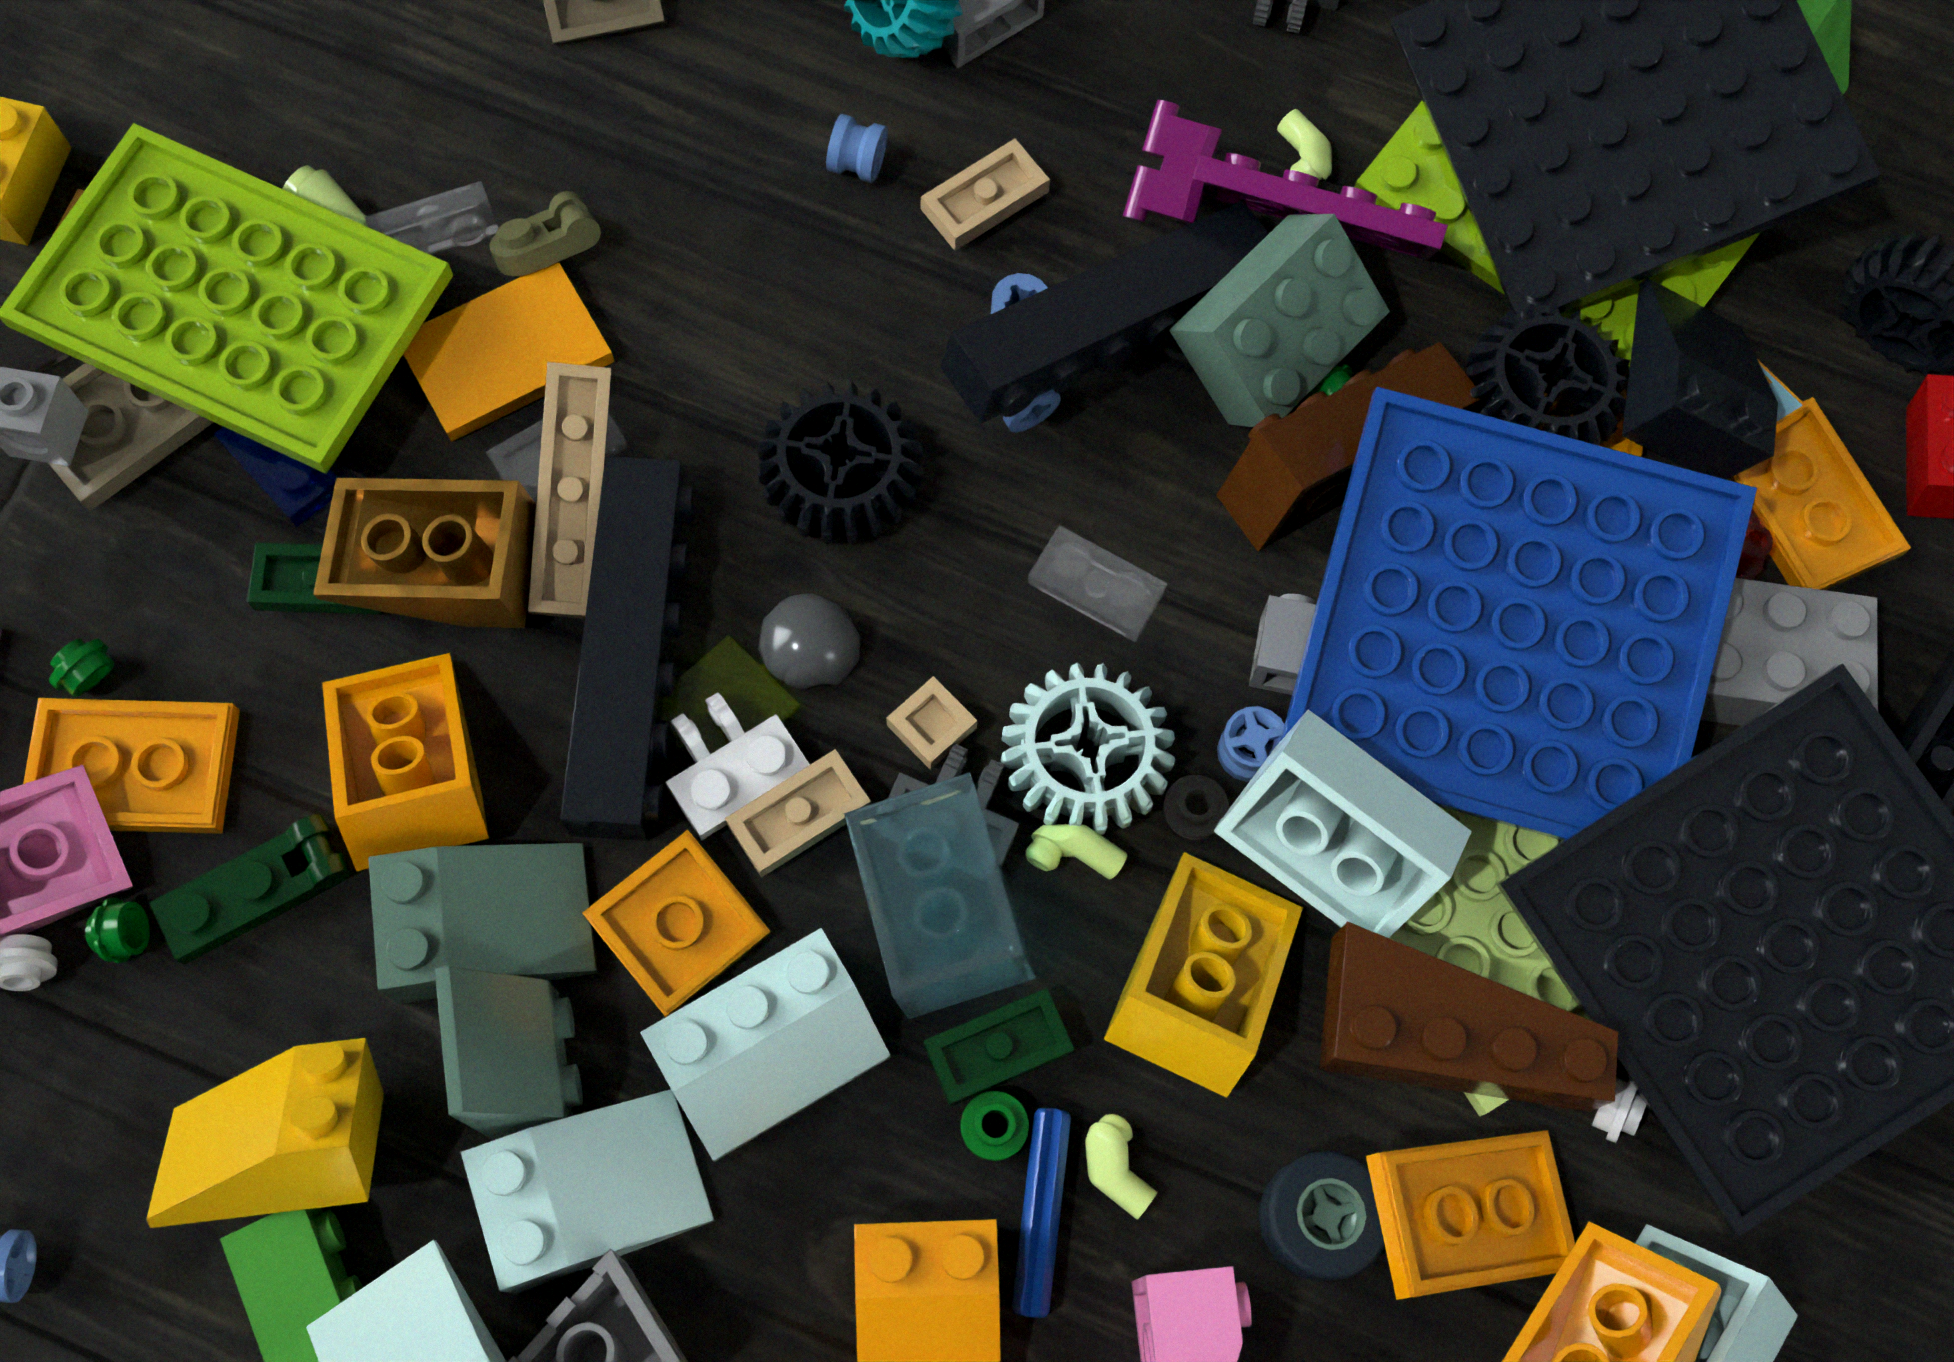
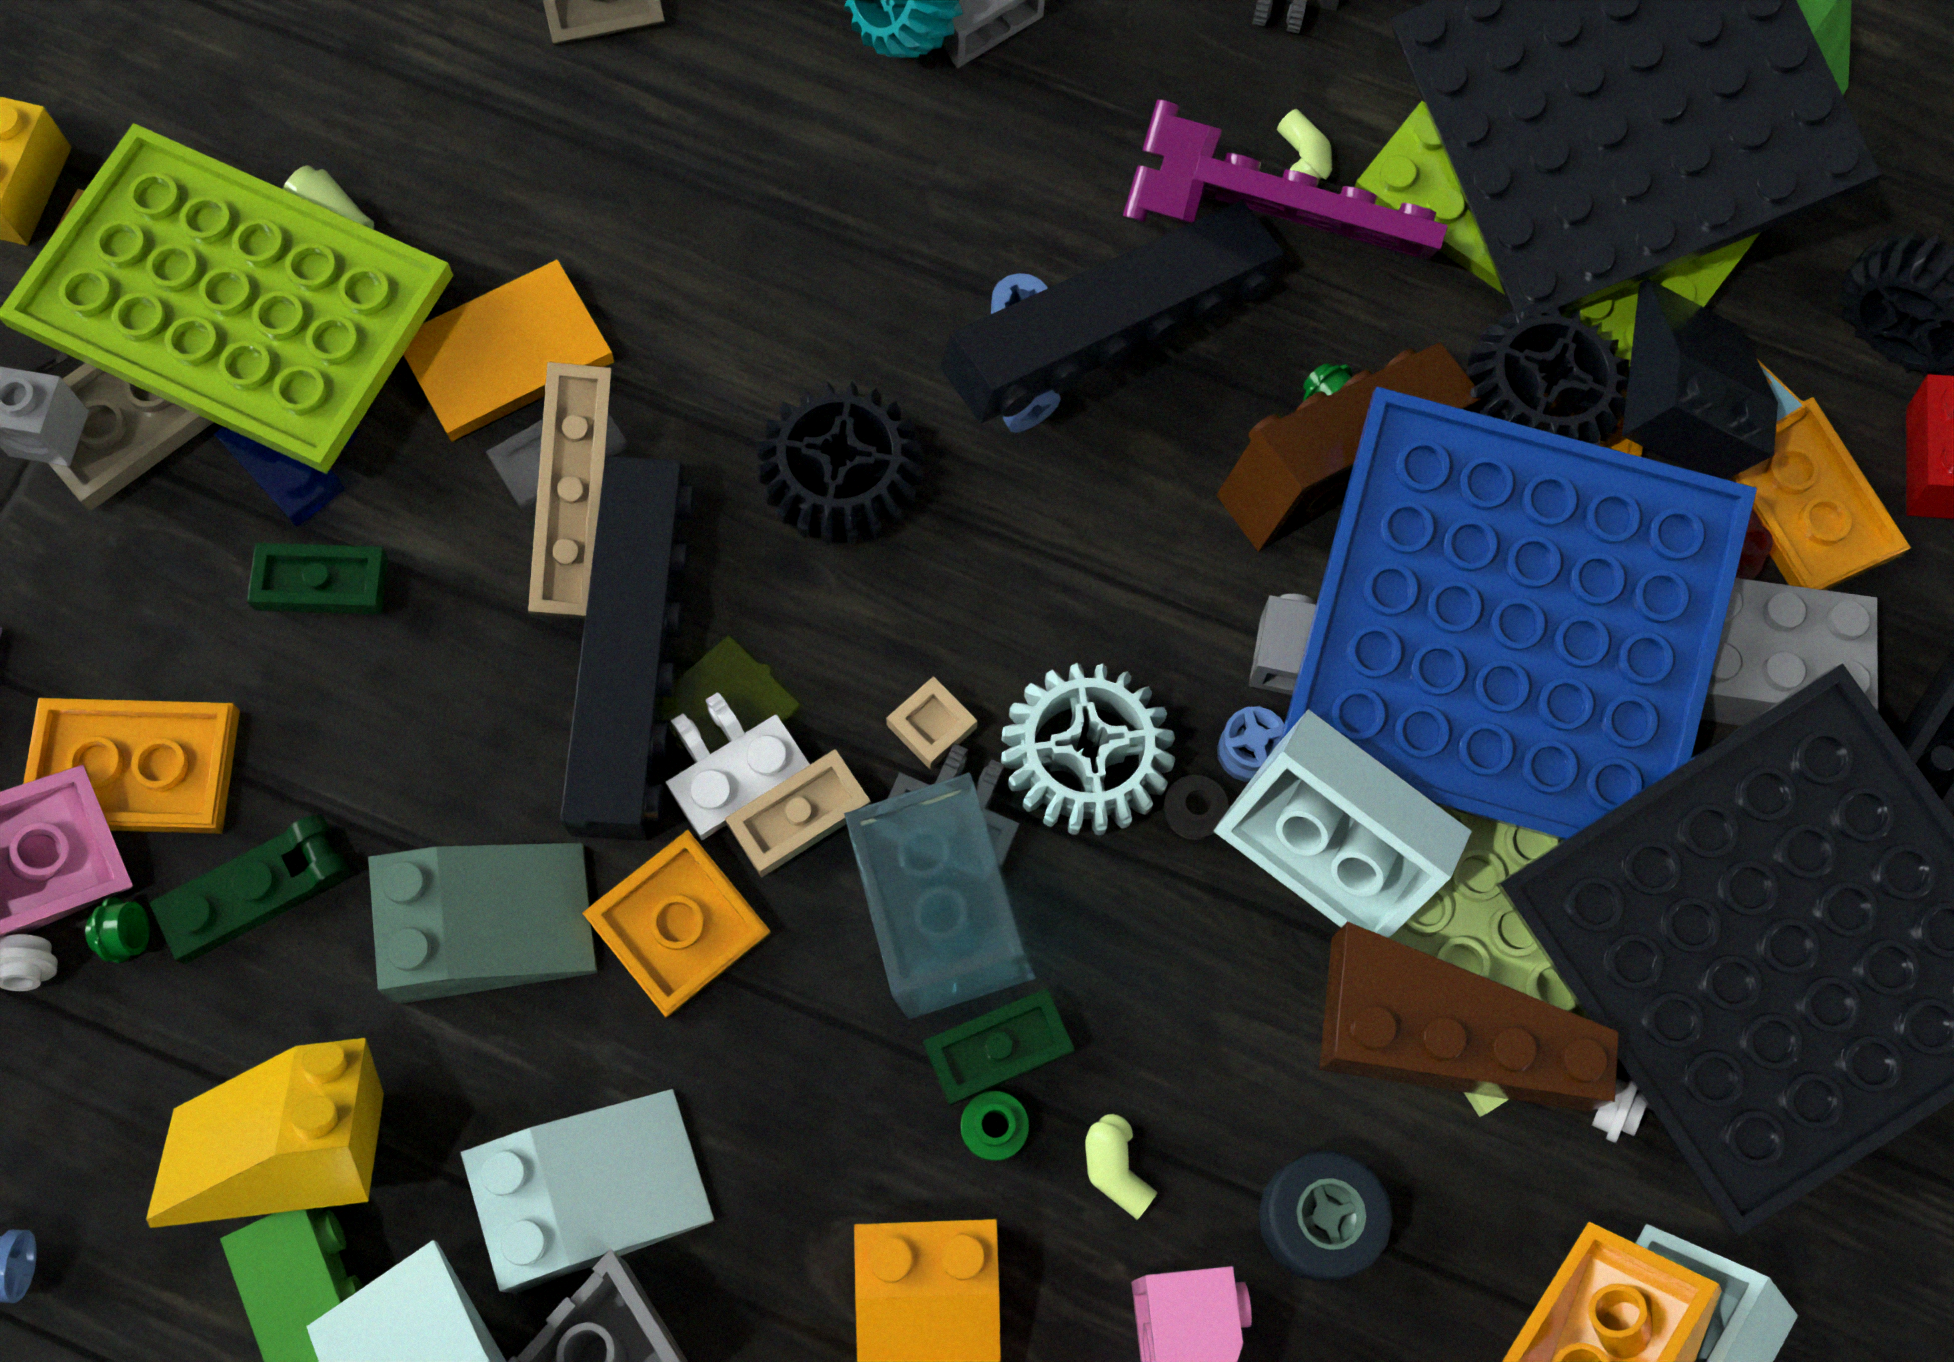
green plate [49,638,115,697] -> none
pearl gold slope [313,478,536,628] -> none
light orange slope [322,653,489,871] -> none
clear plate [365,181,498,254] -> none
sand green slope [434,966,583,1140] -> none
olive plate [489,191,601,276] -> none
light aqua slope [640,928,891,1162] -> none
dark grey hair [758,593,861,690] -> none
medium blue wheel [826,114,888,183] -> none
tan plate [921,138,1050,251] -> none
blue axle [1011,1108,1071,1318] -> none
yellowish green arm [1026,824,1127,880] -> none
clear plate [1028,525,1168,642] -> none
yellow slope [1103,852,1303,1098] -> none
sand green brick [1169,214,1390,427] -> none
light orange tile [1366,1130,1575,1300] -> none

